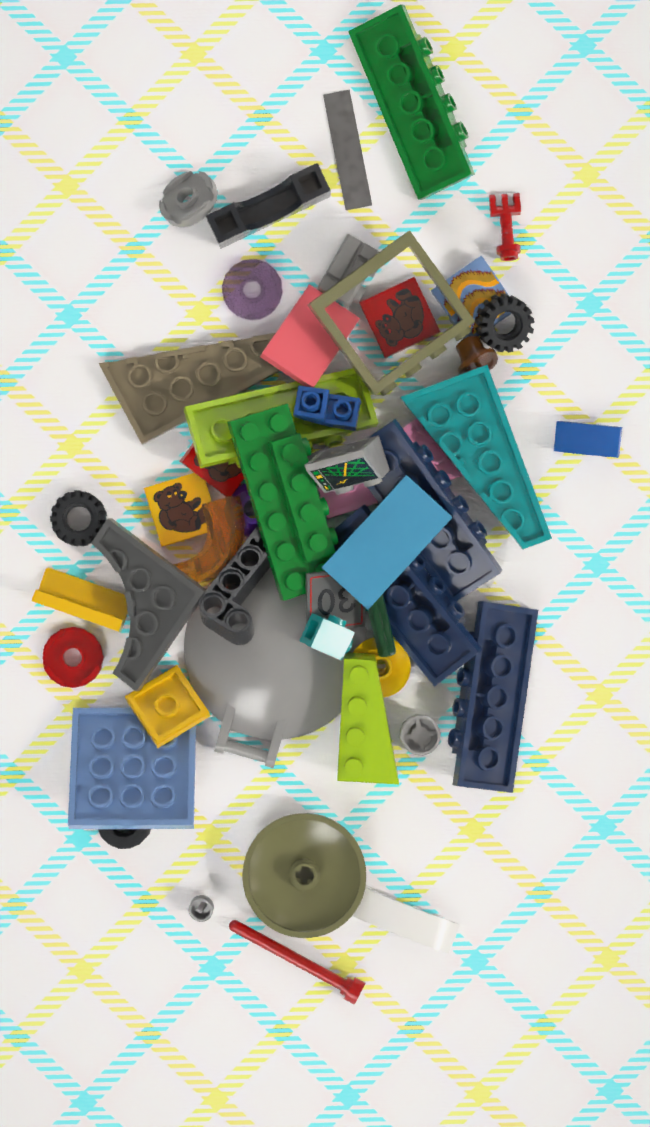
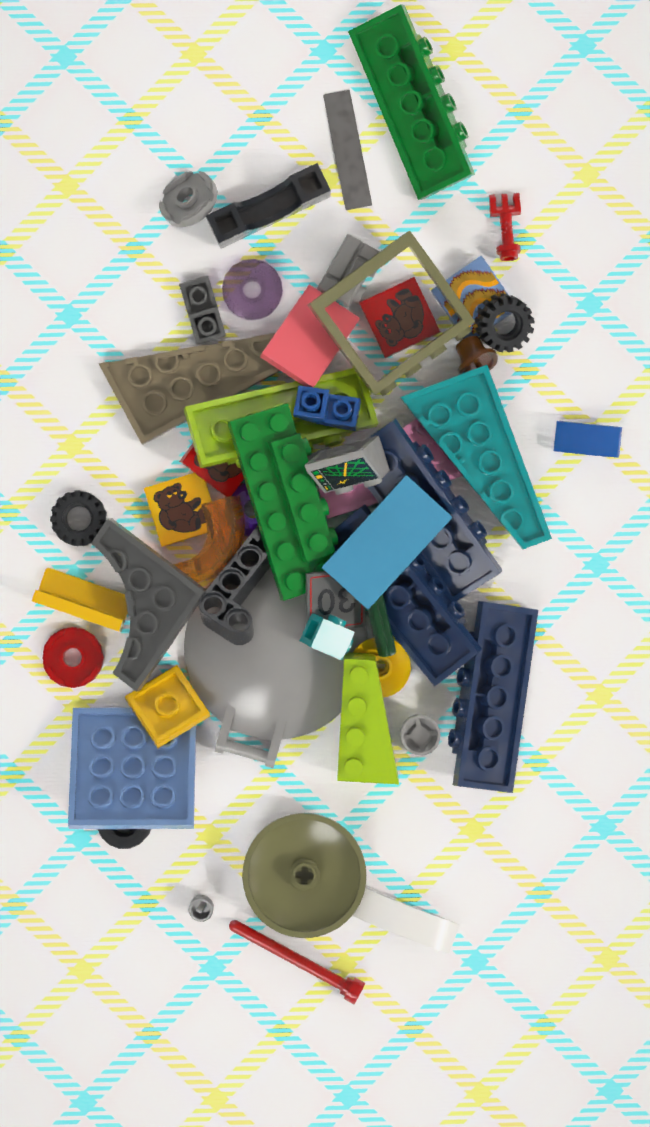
none -> dark grey slope [179,275,226,345]

